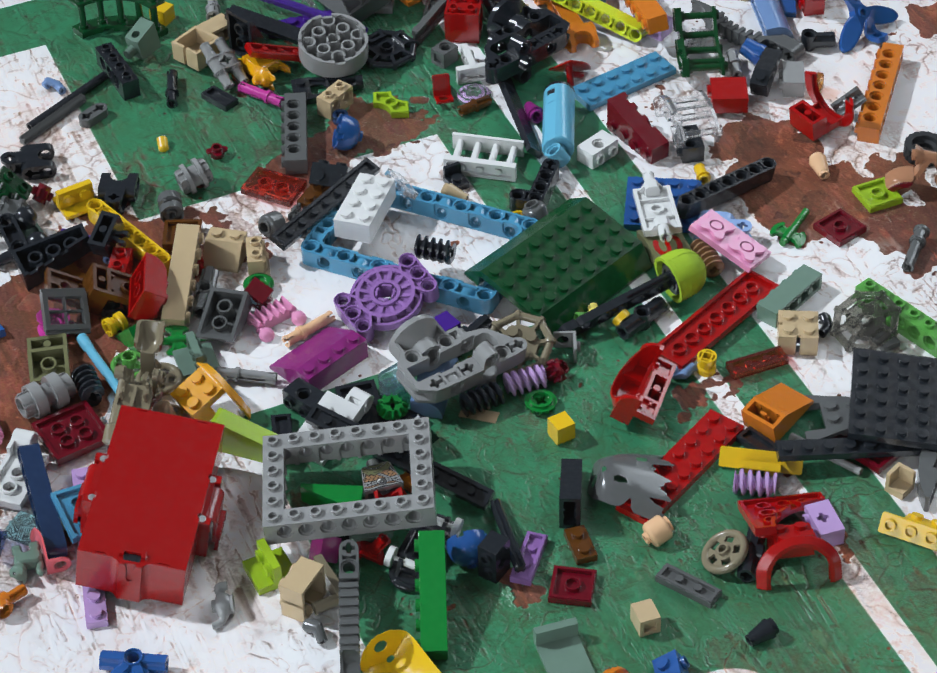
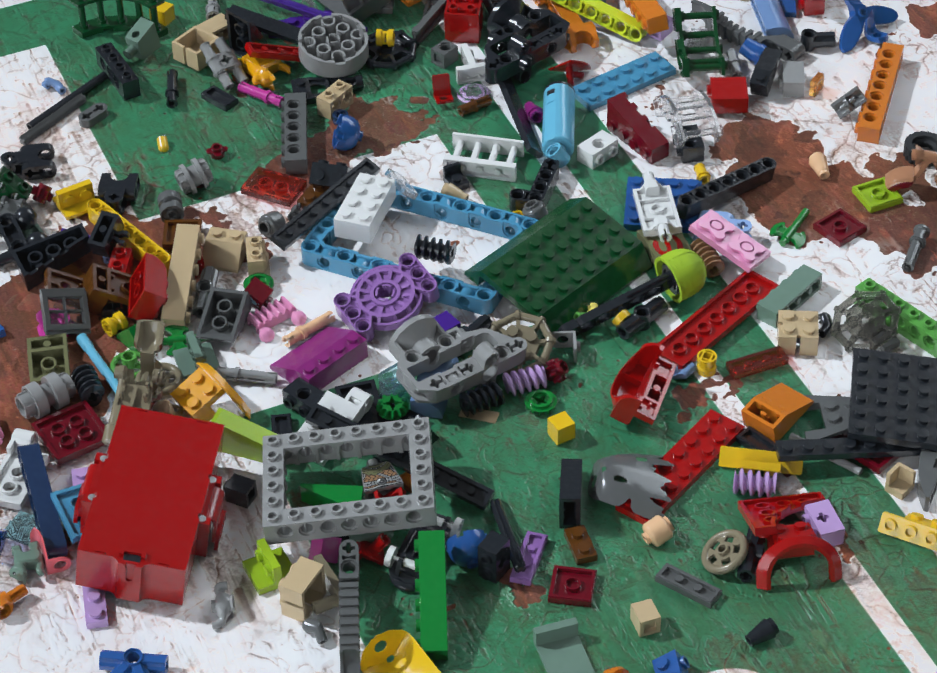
lime tile [373,91,409,118] -> none
red piece [789,71,854,141] -> none
none -> black brick [223,473,258,509]
none -> yellow wheel [376,29,395,47]

